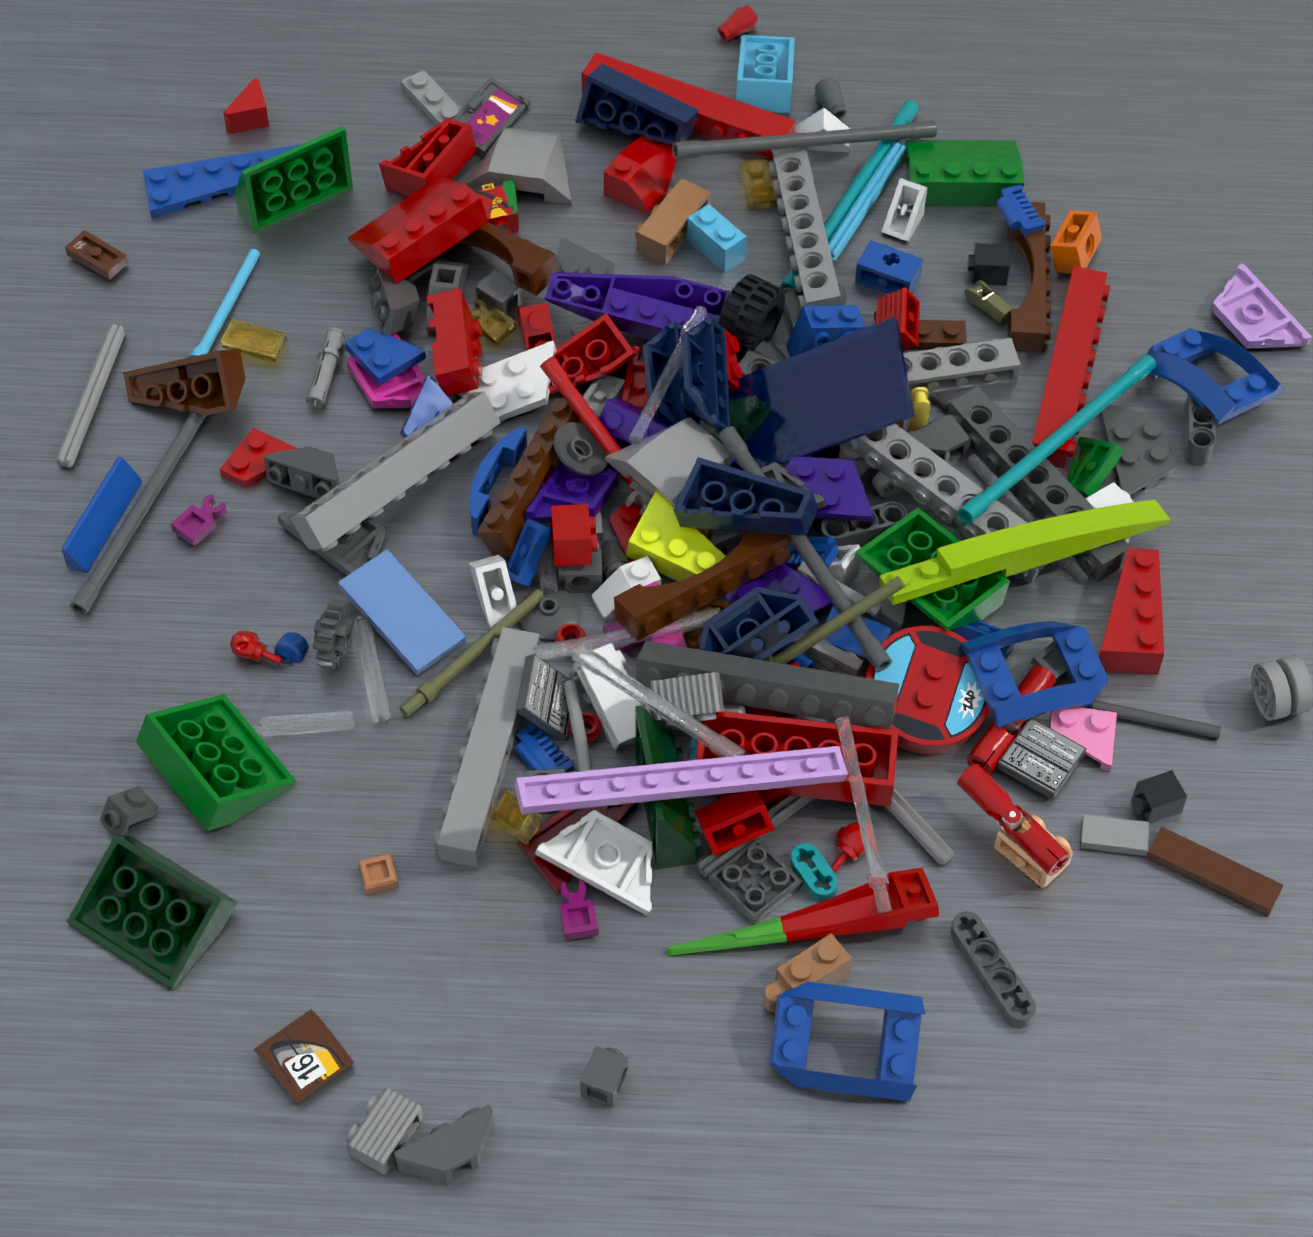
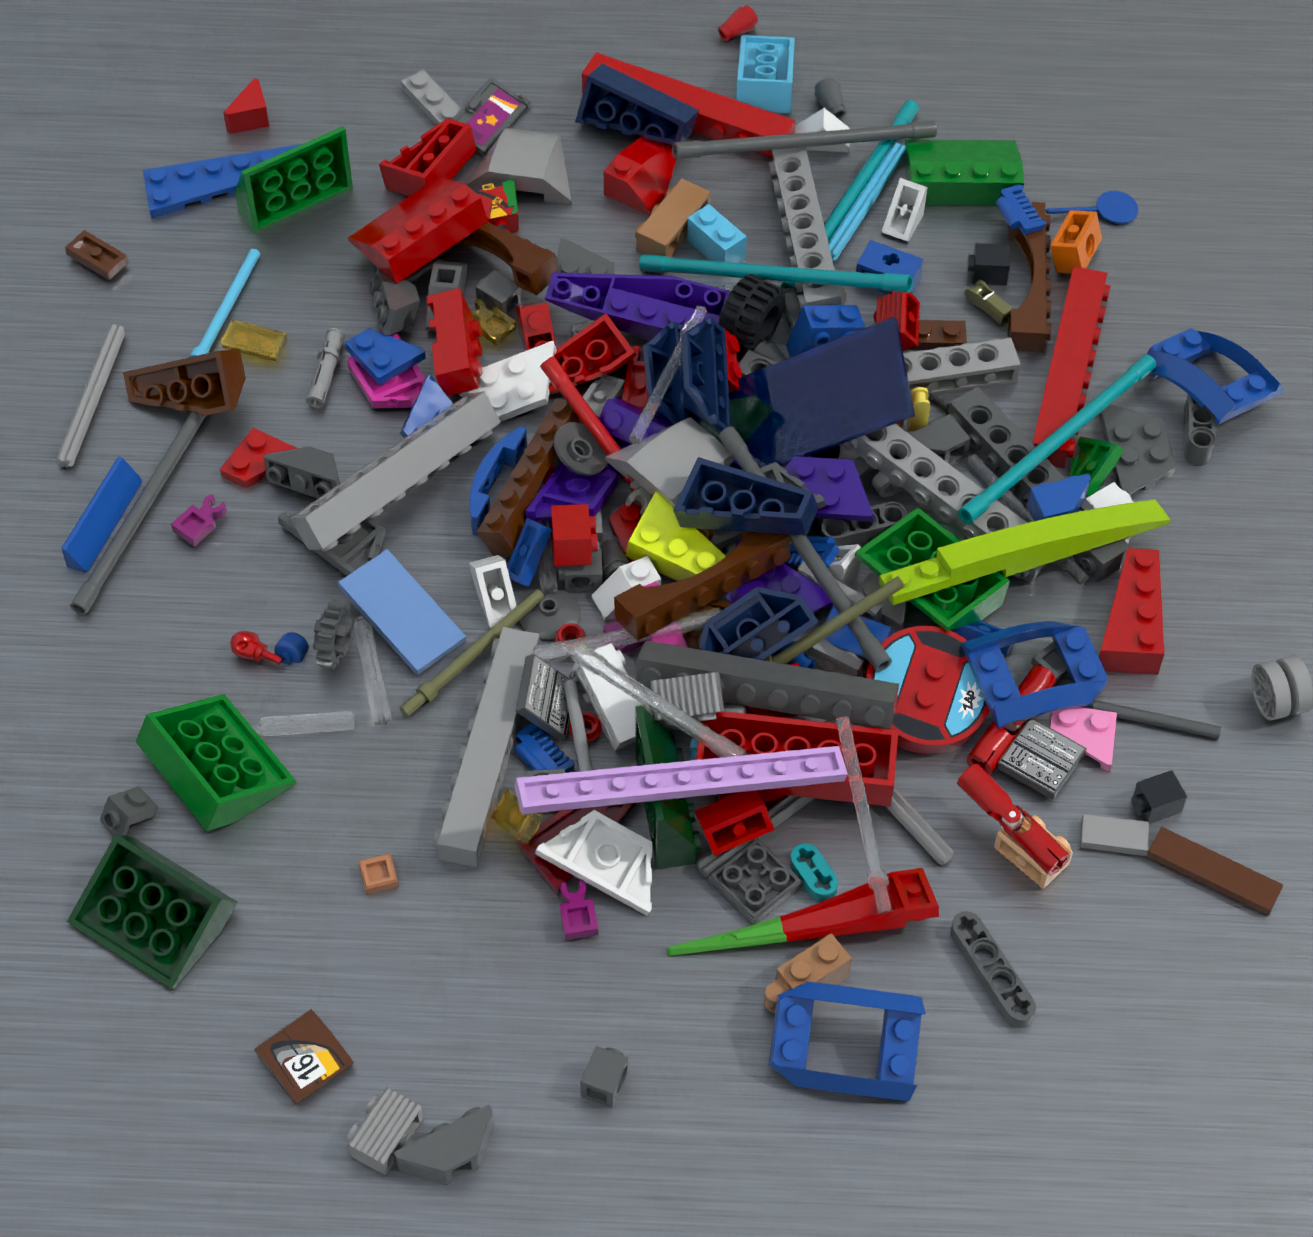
clear yellow plate [740,159,776,210] -> none
red piece [830,822,874,873] -> none
lavender wing [1211,263,1312,349] -> none
none -> teal piece [639,254,913,293]
none -> blue slope [1027,474,1091,521]
none -> blue piece [1045,191,1138,224]

